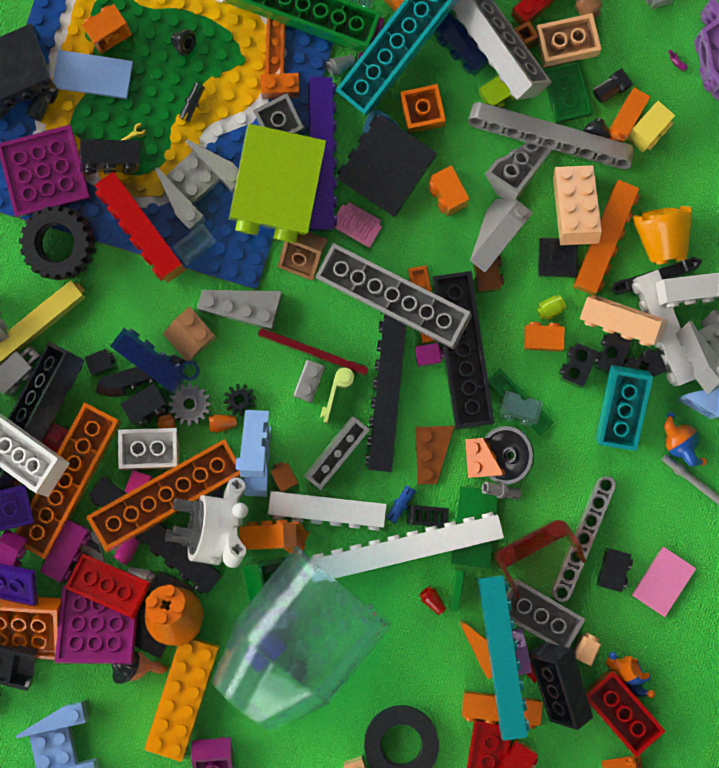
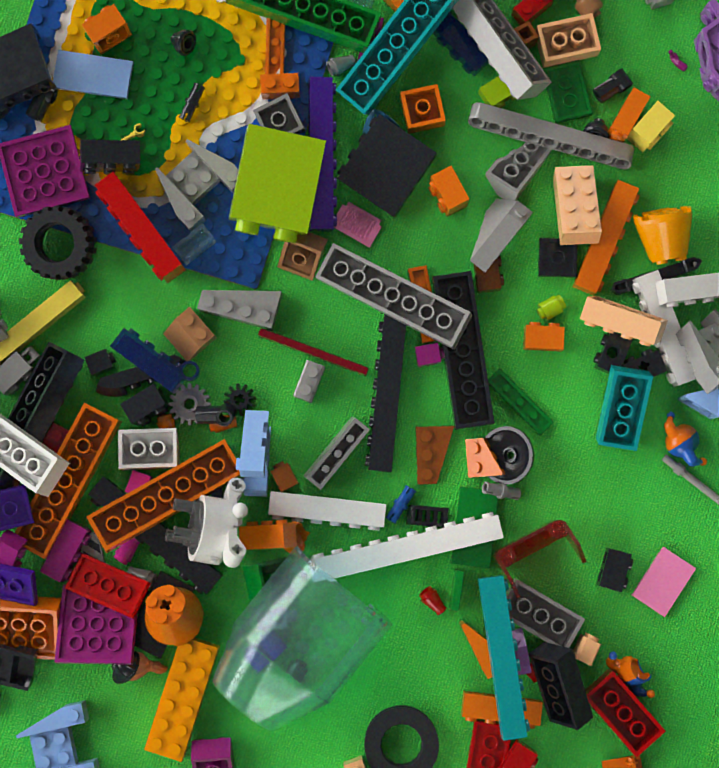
yellowish green door [320,368,354,424] -> none
clear light blue brick [498,391,543,427] -> none
light grey beam [551,476,616,602] -> none
black brick [559,343,598,389] -> none
none -> black piece [195,403,236,426]

